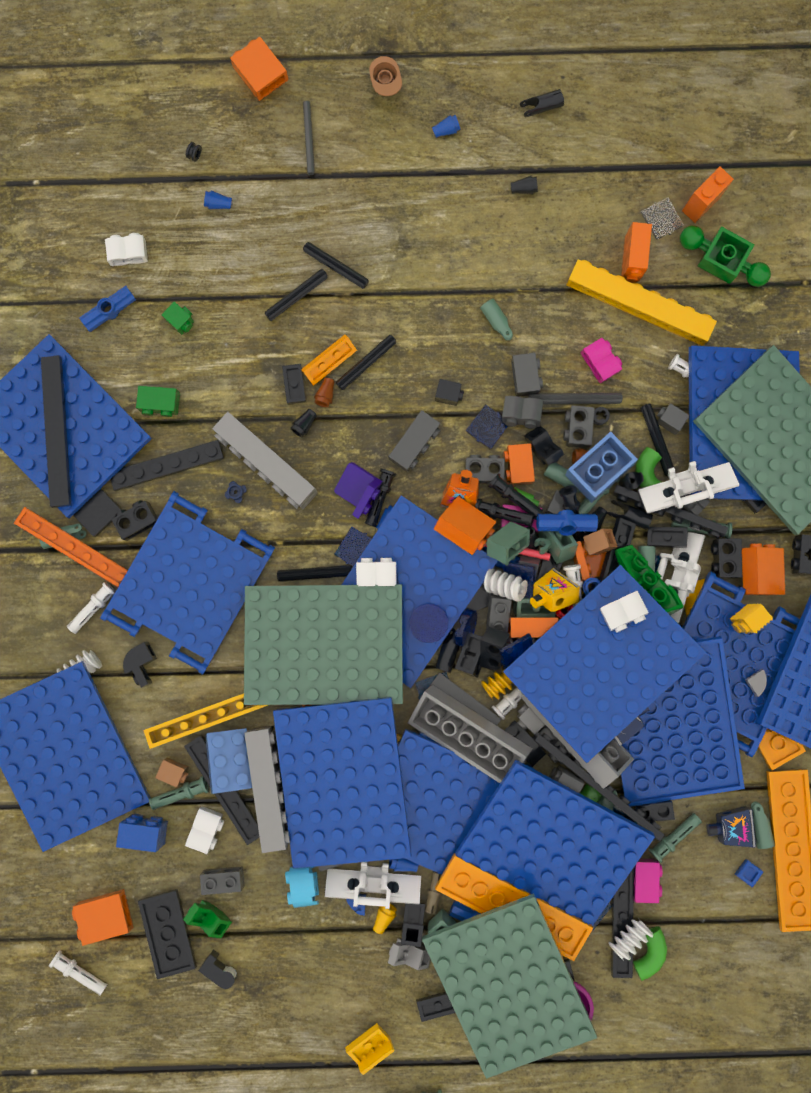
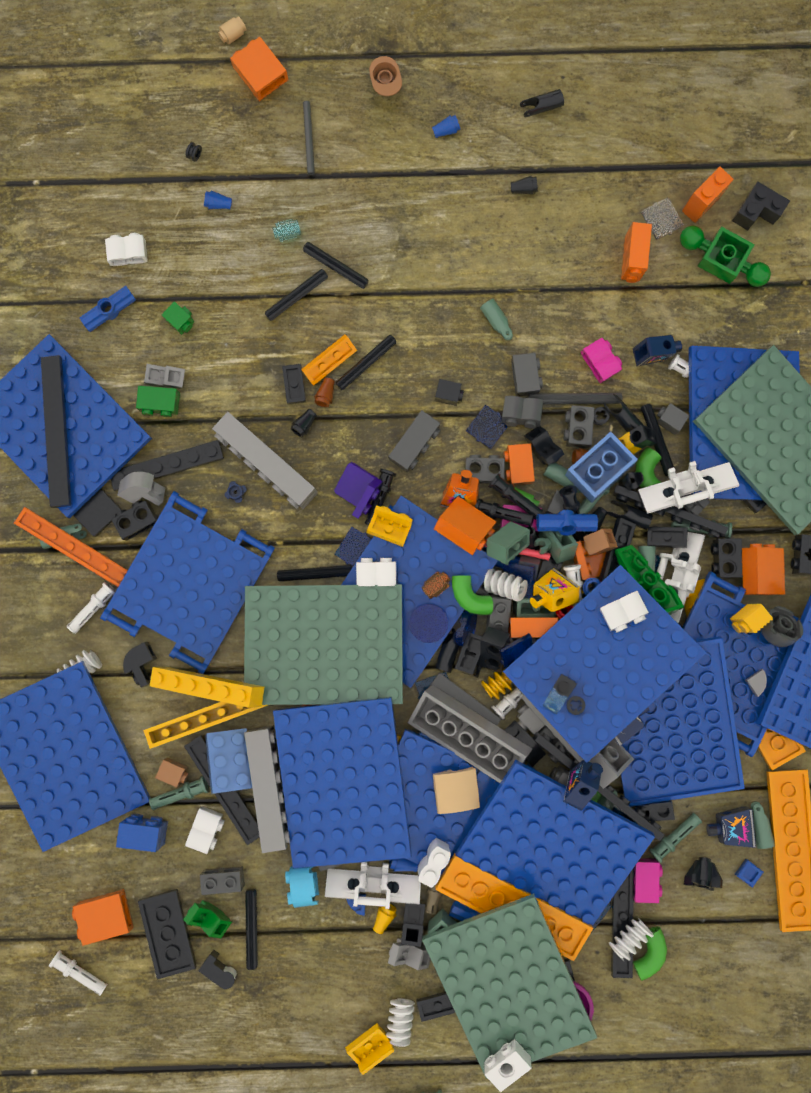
yellow brick [566,259,717,346] -> none
none -> light grey brick [117,472,165,506]
none -> light grey slope [144,364,185,388]
none -> yellow brick [150,667,265,708]
none -> tan brick [218,16,246,44]
none -> black axle [245,889,258,970]
none -> clear light blue brick [272,219,301,242]
none -> yellow bracket [367,506,413,547]
none -> white piece [386,998,415,1047]
none -> white brick [418,838,451,888]
none -> clear orange brick [421,571,451,599]
none -> tan slope [433,767,480,814]
none -> bright green cylinder [452,576,493,615]
none -> white brick [484,1039,532,1092]
none -> leg [543,674,578,715]
none -> dark blue torso [563,760,603,811]
none -> black bush [567,696,585,715]
none -> black piece [603,394,643,433]
none -> black leg [619,425,657,455]
none -> dark blue torso [632,335,682,367]
none -> black brick [684,857,723,891]
none -> black brick [732,182,790,231]
none -> dark grey cylinder [761,606,803,647]

